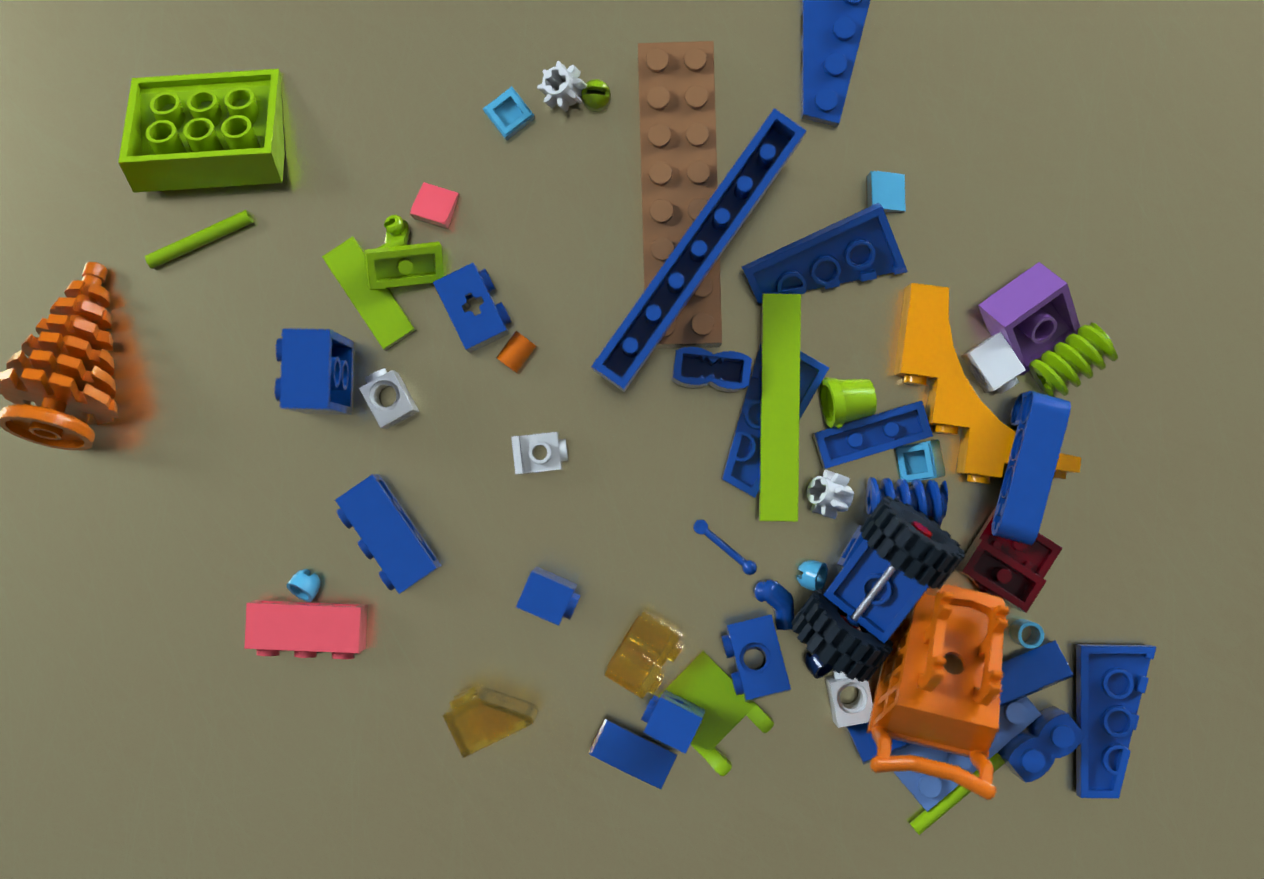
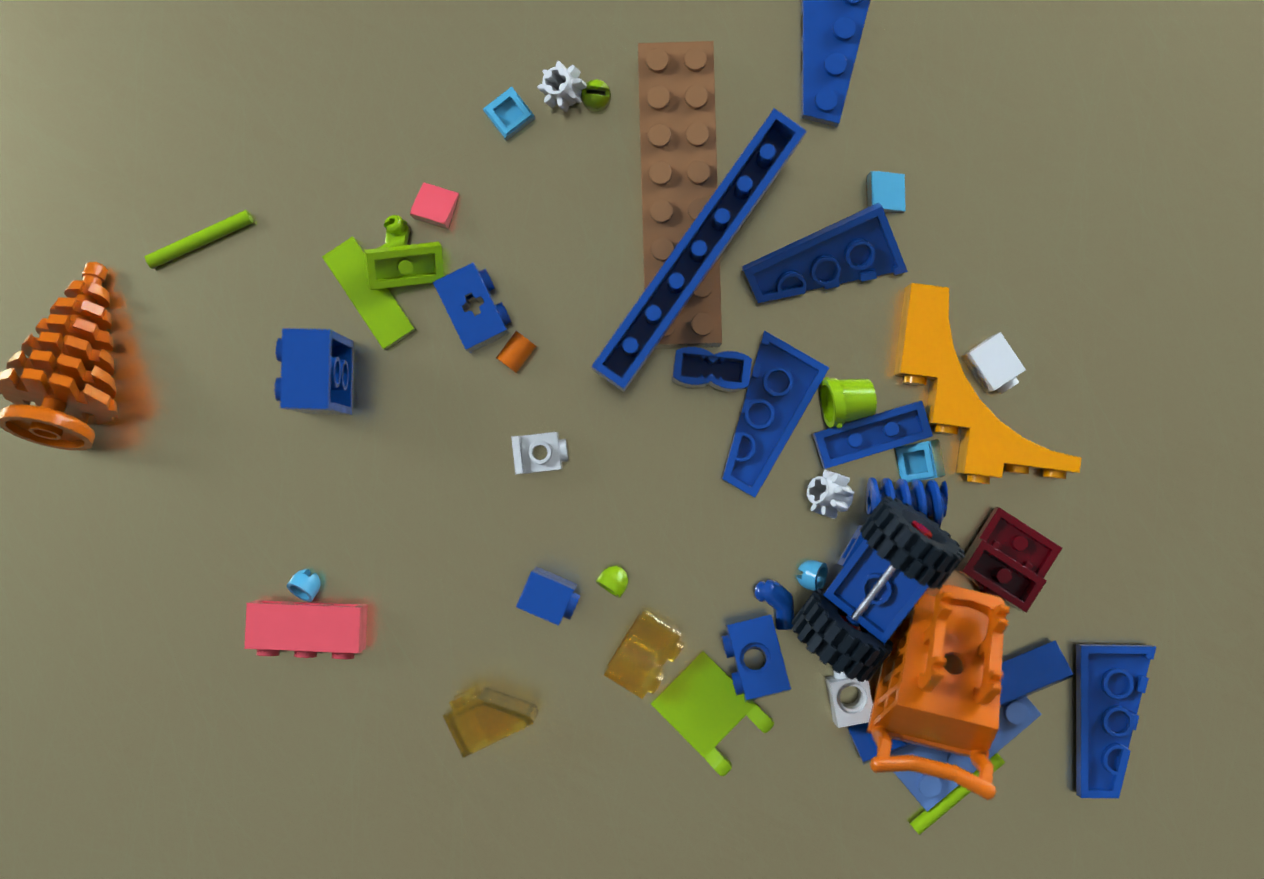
lime slope [118,69,285,193] -> none
blue brick [335,474,442,594] -> none
white brick [359,368,420,429] -> none
blue slope [588,719,677,789] -> none
blue brick [641,690,706,754] -> none
blue hinge [693,520,757,575] -> none
lime tile [759,294,801,522] -> none
dark blue hinge [805,652,833,679] -> none
medium lavender slope [978,262,1080,376] -> none
blue beam [991,391,1071,546] -> none
blue brick [997,706,1085,783] -> none
medium azure hinge [1009,619,1044,649] -> none
lime piece [1029,322,1118,396] -> none
none -> lime hinge [596,566,628,598]

